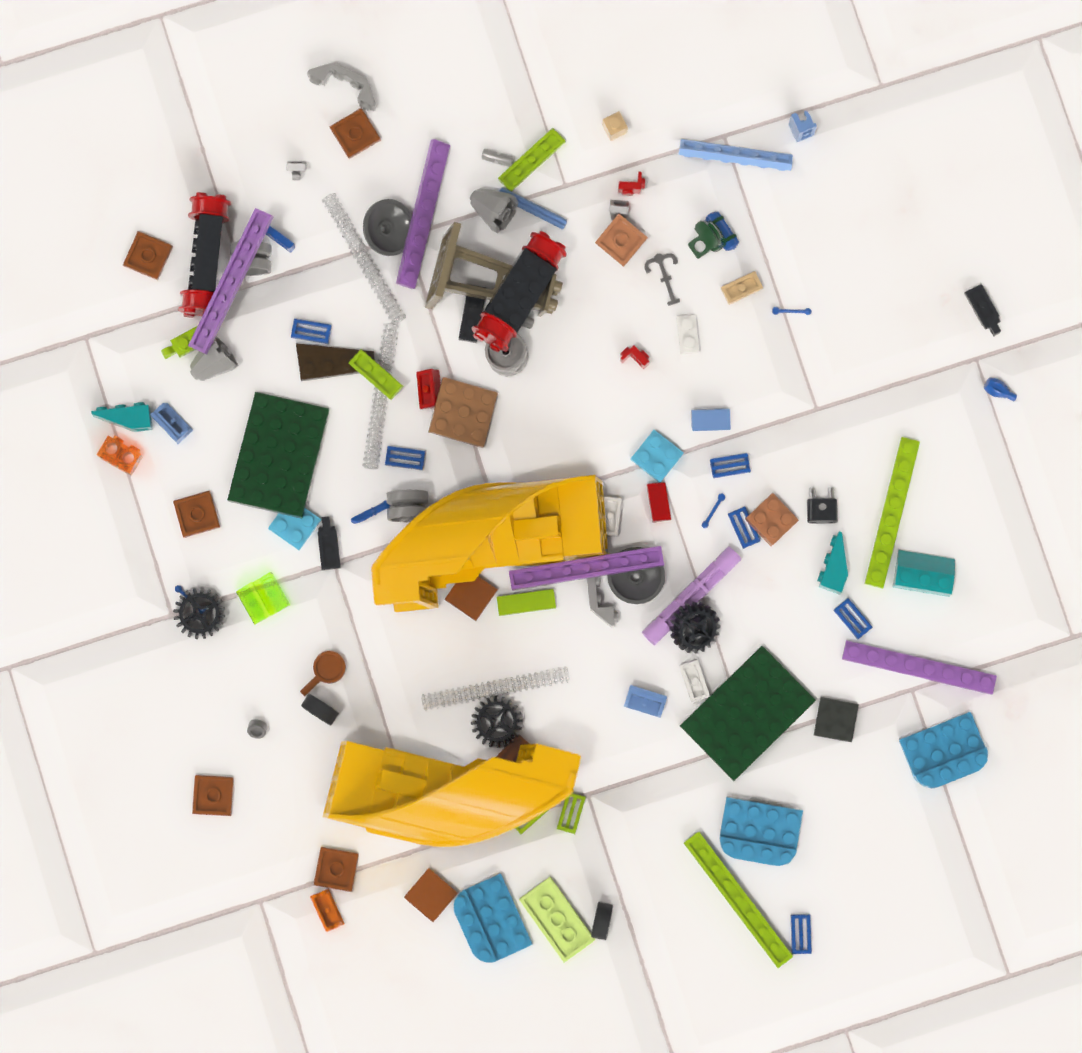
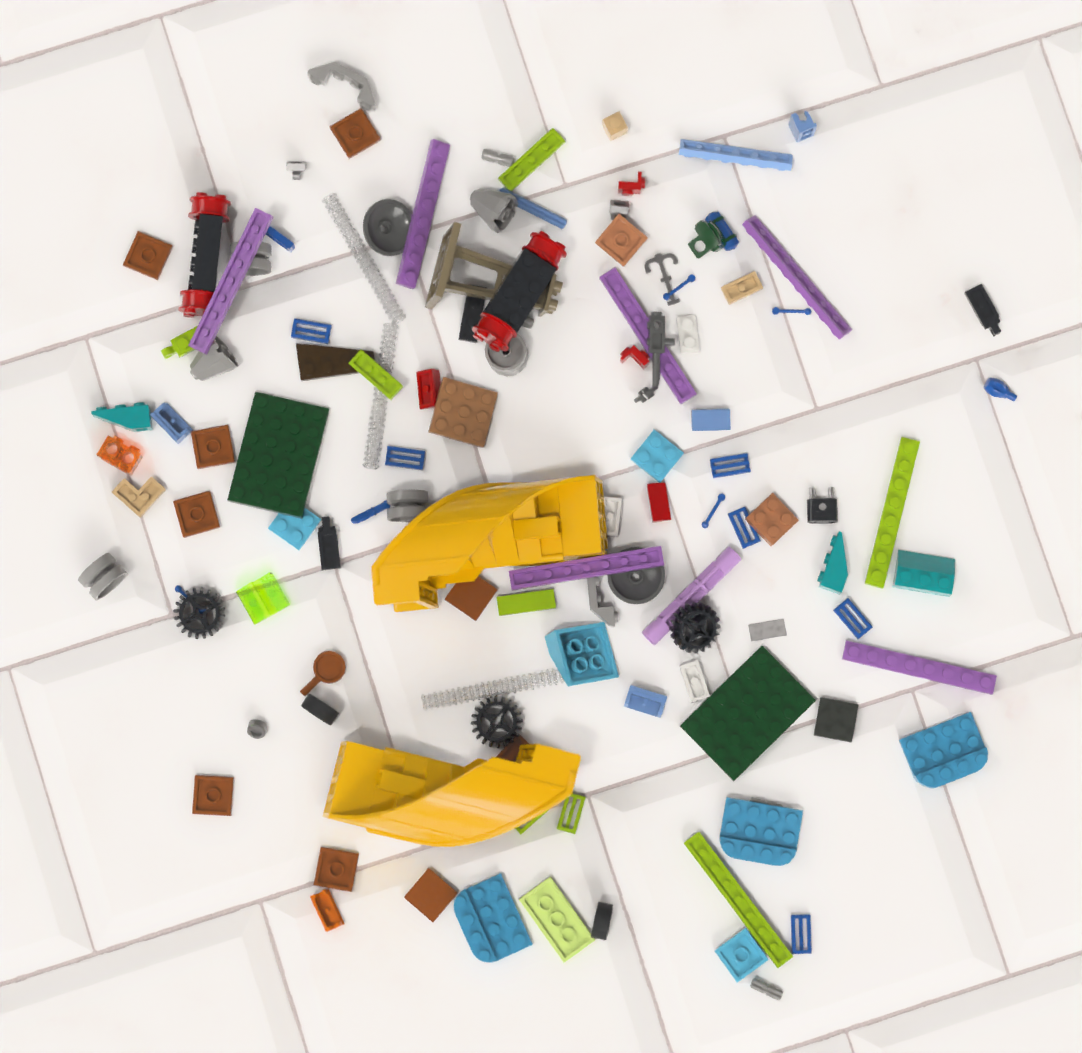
none -> light grey wheel [78,552,128,601]
none -> tan plate [112,476,166,518]
none -> dark orange tile [191,425,235,470]
none -> medium azure slope [544,622,619,687]
none -> medium lavender plate [599,267,697,405]
none -> dark grey piece [634,312,675,403]
none -> blue hinge [663,274,695,300]
none -> medium azure plate [714,928,769,983]
none -> medium lavender plate [742,215,852,340]
none -> flat silver sticker [748,619,787,642]
none -> light grey piece [750,978,783,1001]

